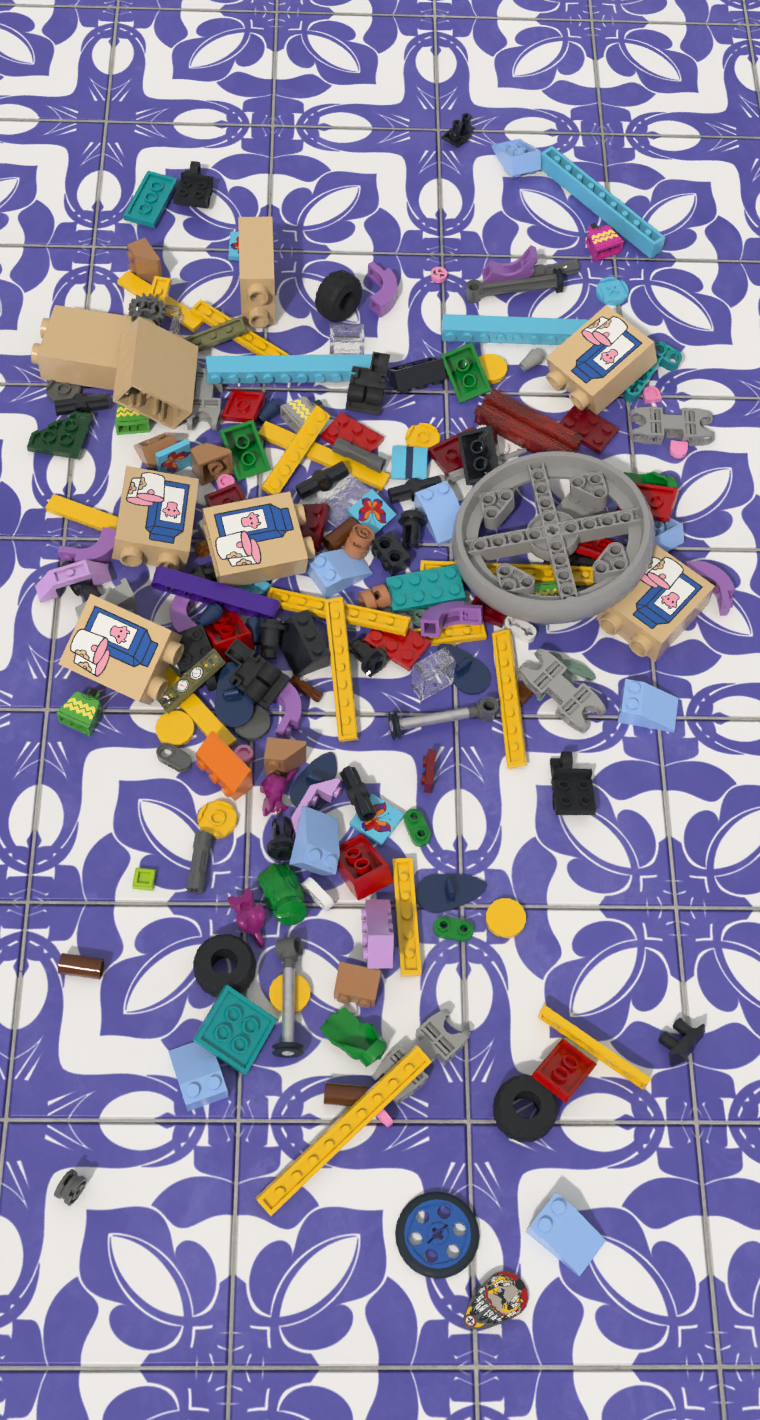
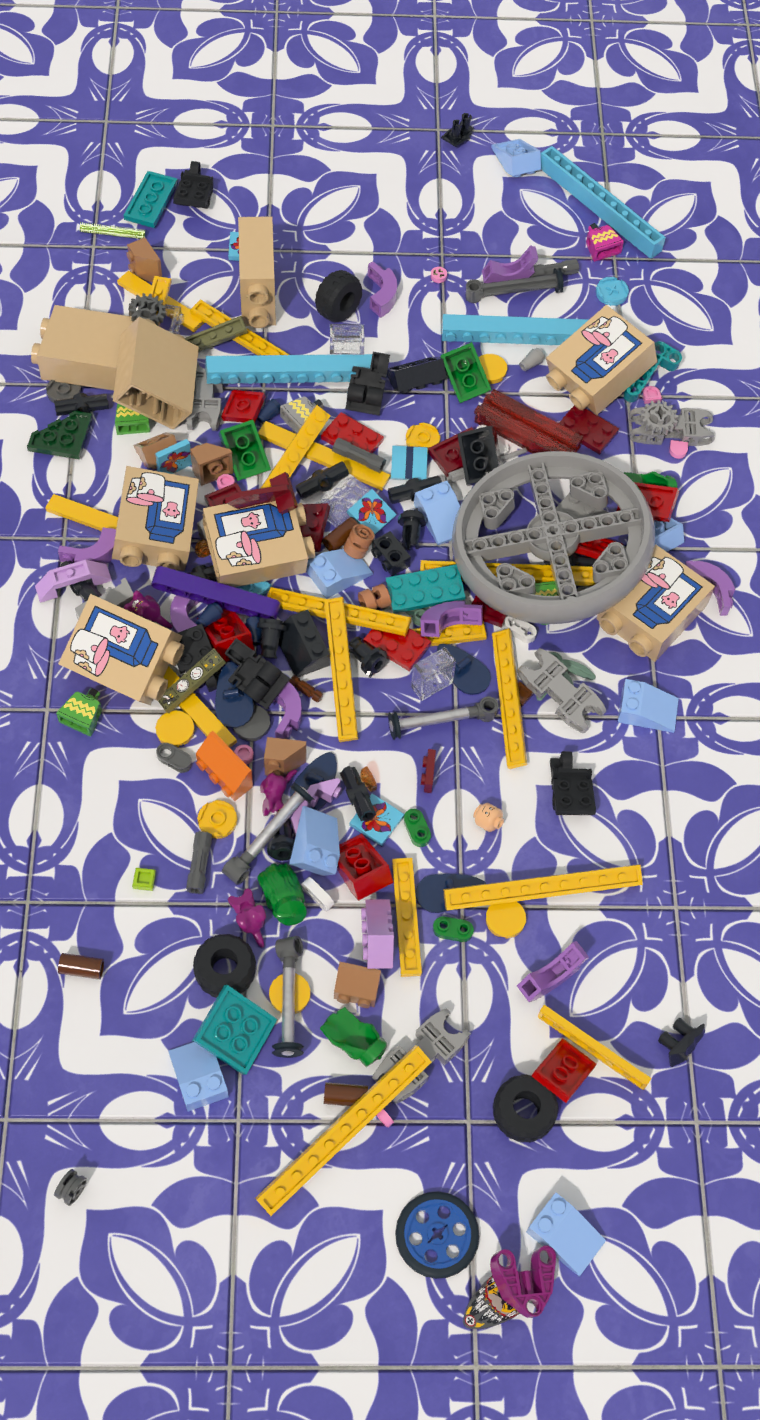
none -> lime axle [80,222,145,239]
none -> magenta animal [124,590,172,629]
none -> piece [222,781,315,885]
none -> dark red piece [225,472,298,515]
none -> clear orange tile [360,766,377,792]
none -> yellow plate [443,864,643,910]
none -> light nougat head [473,803,504,832]
none -> magenta connector [490,1246,556,1318]
none -> medium lavender arch [517,941,589,1002]
none -> light grey gear [639,400,679,436]

